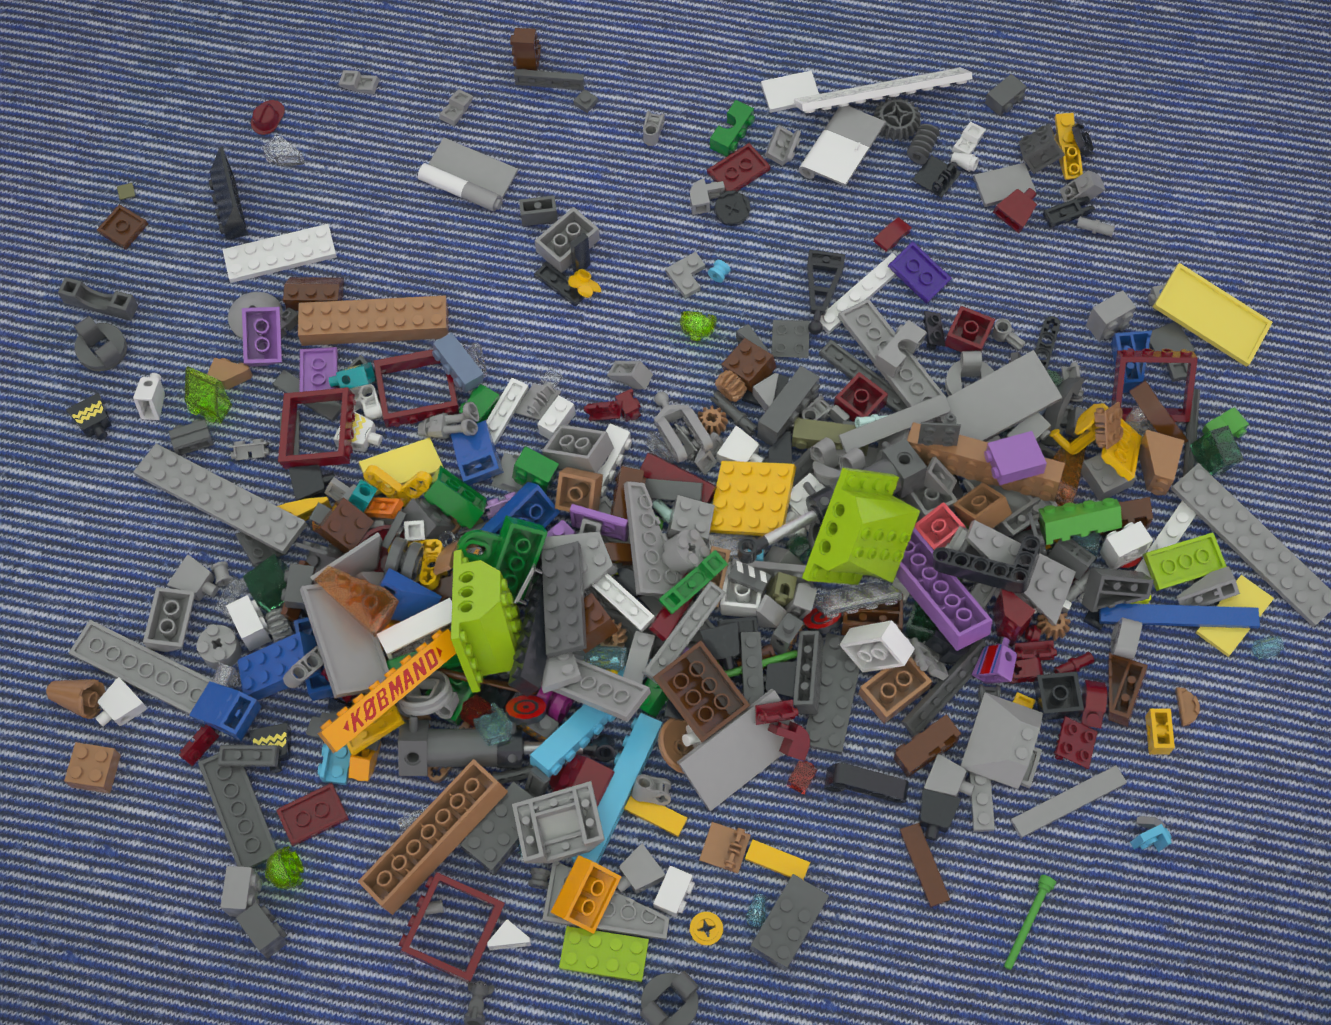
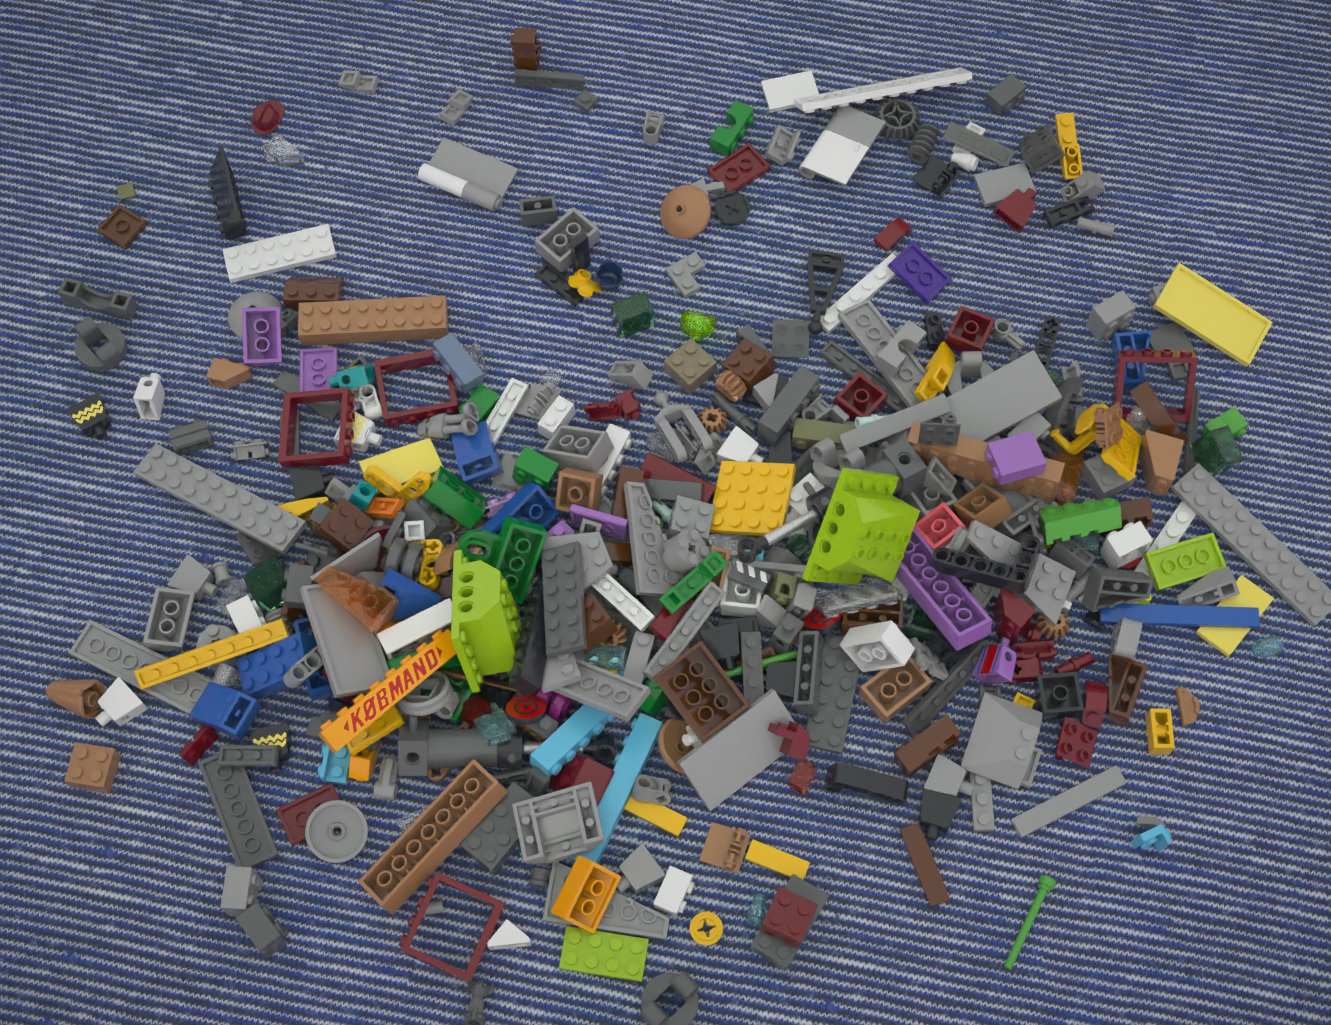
clear neon green slope [185,366,232,424] -> none
clear neon green cylinder [265,846,304,890] -> none
light grey piece [514,563,543,605] -> none
medium azure wheel [708,260,731,283] -> none
dark red hinge [755,700,799,725] -> none
black tile [1072,122,1094,157] -> none
none -> yellow tile [134,618,290,690]
none -> light grey dish [305,800,368,863]
none -> light grey piece [373,758,398,801]
none -> dark blue hair [596,261,623,291]
none -> clear green brick [611,291,654,339]
none -> medium nougat dish [660,185,711,239]
none -> dark tan brick [664,338,717,395]
none -> dark red brick [760,886,818,949]
none -> yellow slope [914,342,955,402]
none -> dark grey plate [943,121,1015,167]

